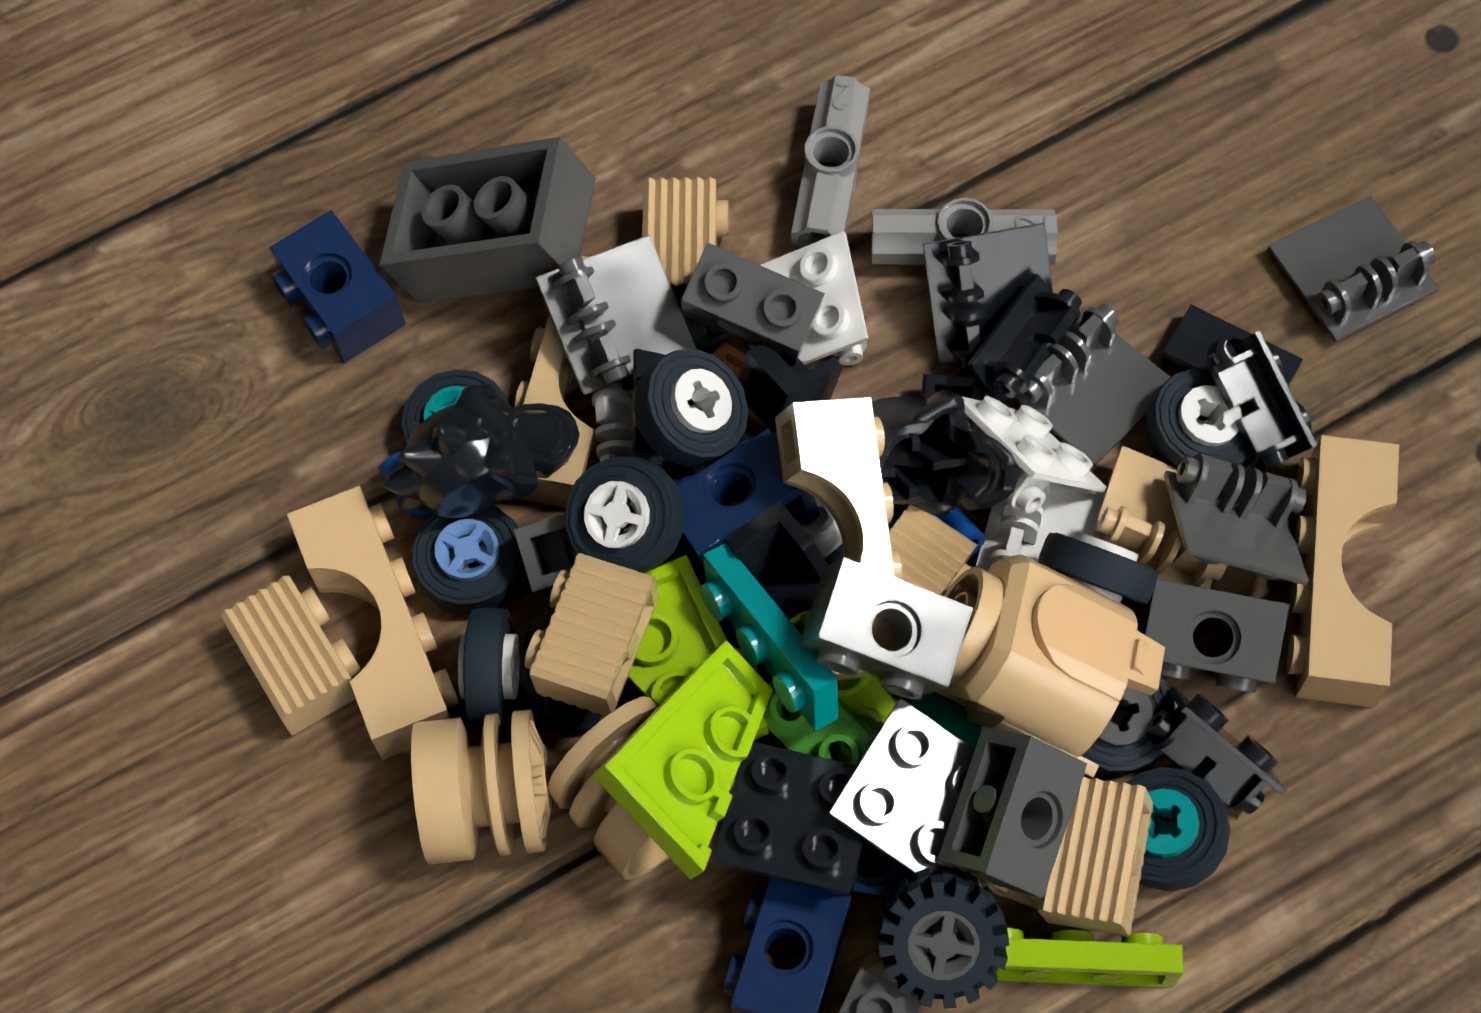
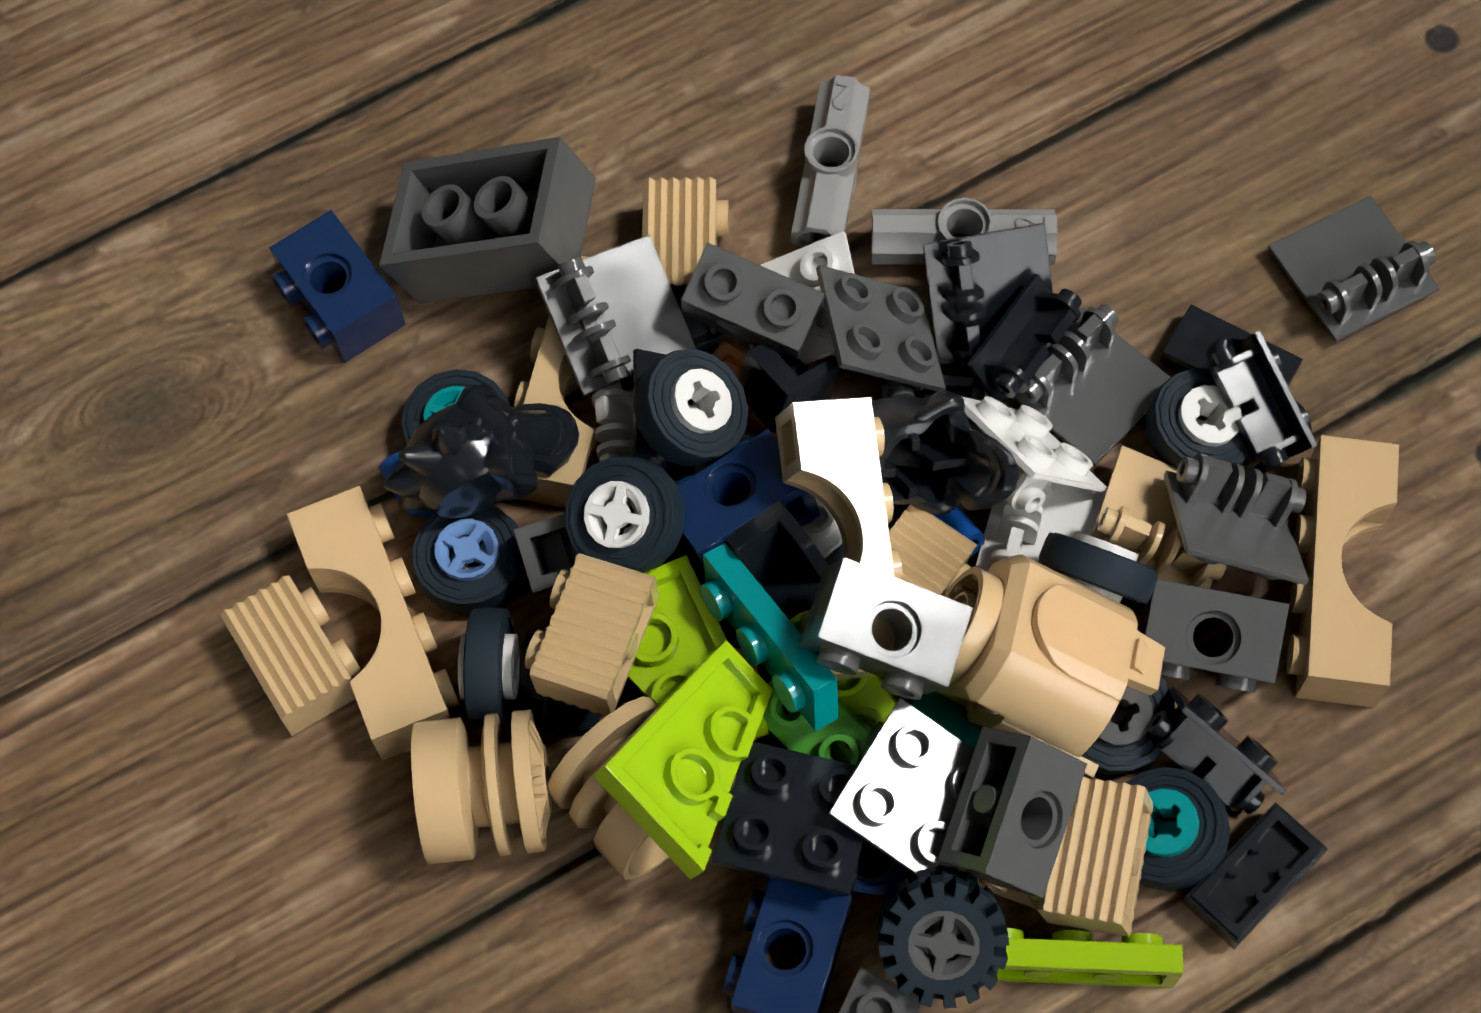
none -> dark grey hinge [816,265,946,398]
none -> black plate [1182,802,1328,950]

